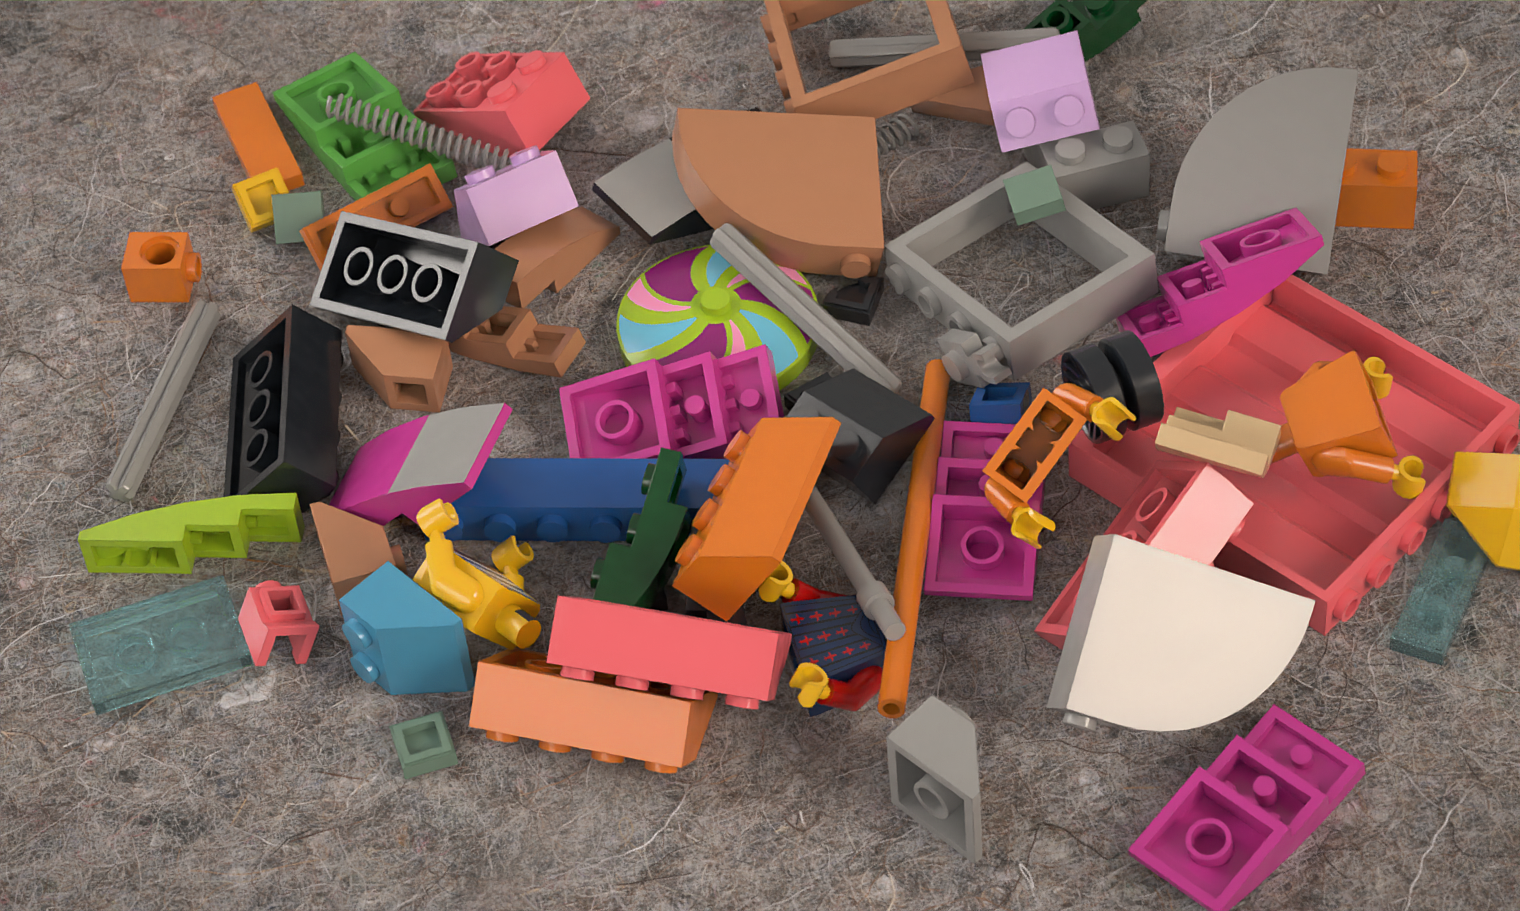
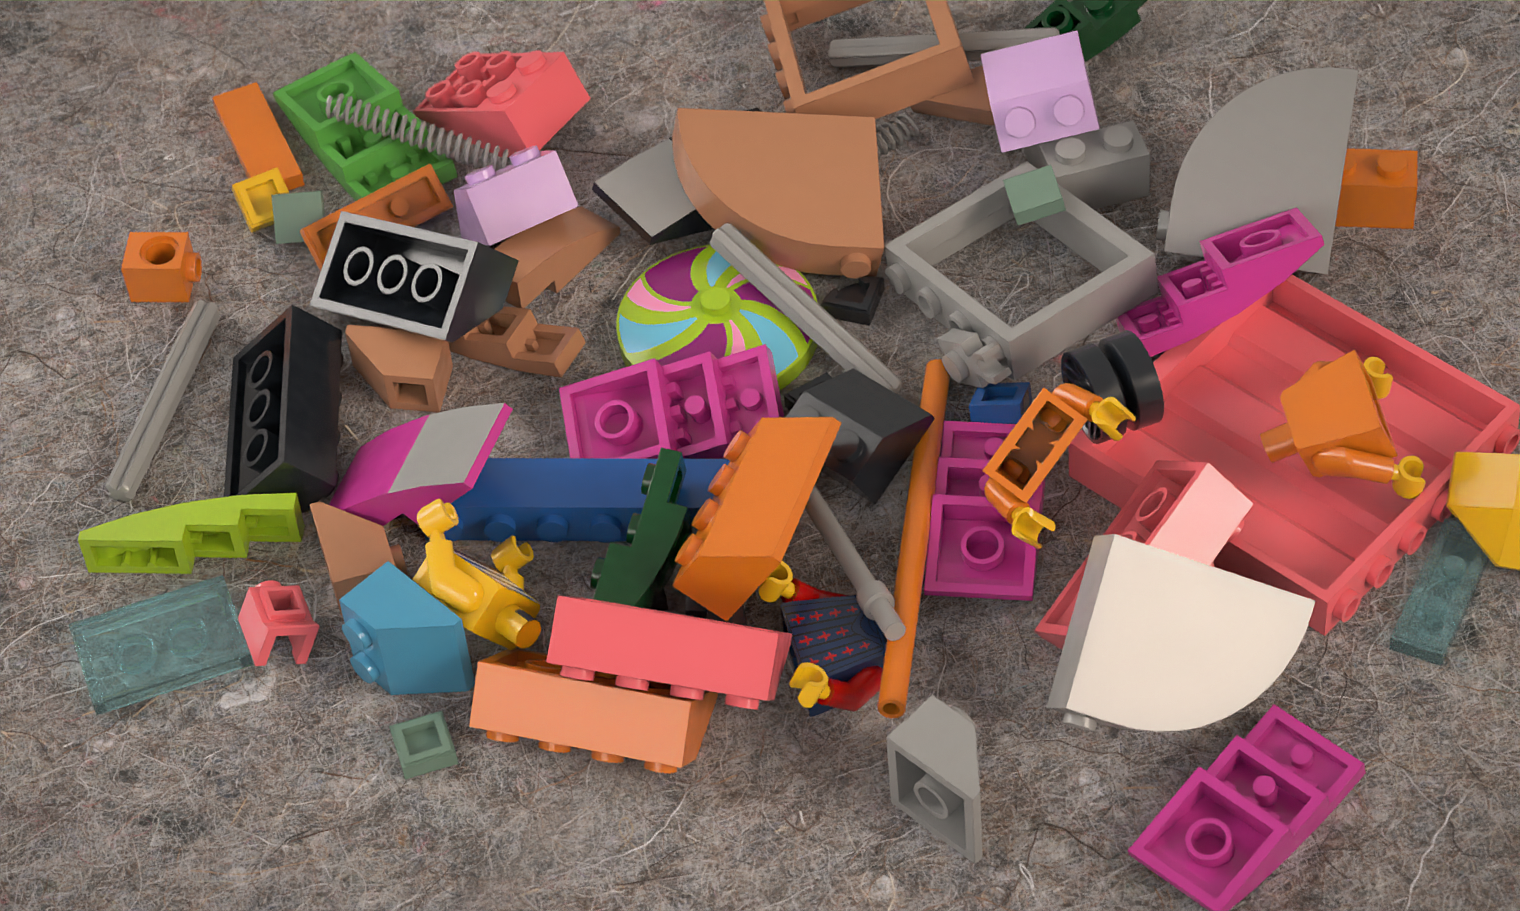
tan slope [1155,407,1281,478] -> none

